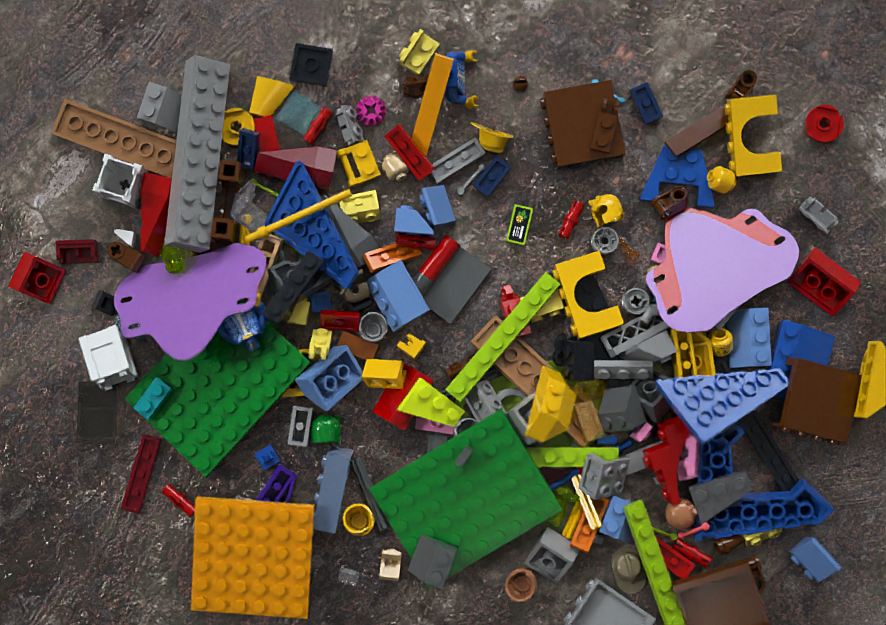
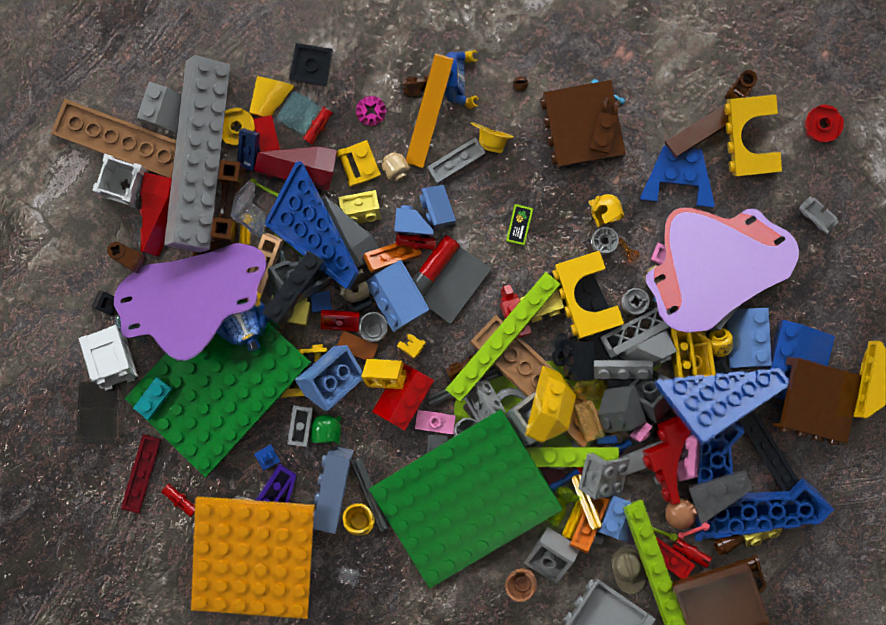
red slope [8,252,66,305] -> none
dark red hinge [56,239,98,264] -> none
white slope [114,229,137,248] -> none
clear neon green animal [160,238,186,274] -> none
yellow bar [244,189,352,244] -> none
light yellow hinge [309,328,332,360] -> none
light grey hinge [336,105,364,146] -> none
tan bracket [379,549,402,581] -> none
red plate [384,123,435,181] -> none
neon yellow wing [397,378,465,427] -> none
light yellow bracket [399,29,440,76] -> none
dark grey slope [408,534,458,589] -> none
dark grey tile [455,445,474,467] -> none
light grey hinge [457,164,486,195] -> none
dark blue plate [473,156,511,198] -> none
red pin [558,200,585,240] -> none
dark blue plate [629,82,663,125] -> none
light grey arm [640,304,667,324] -> none
reddish brown piece [651,186,689,220] -> none
yellow head [707,166,737,194] -> none
red slope [787,247,861,317] -> none
medium blue slope [788,536,841,582] -> none

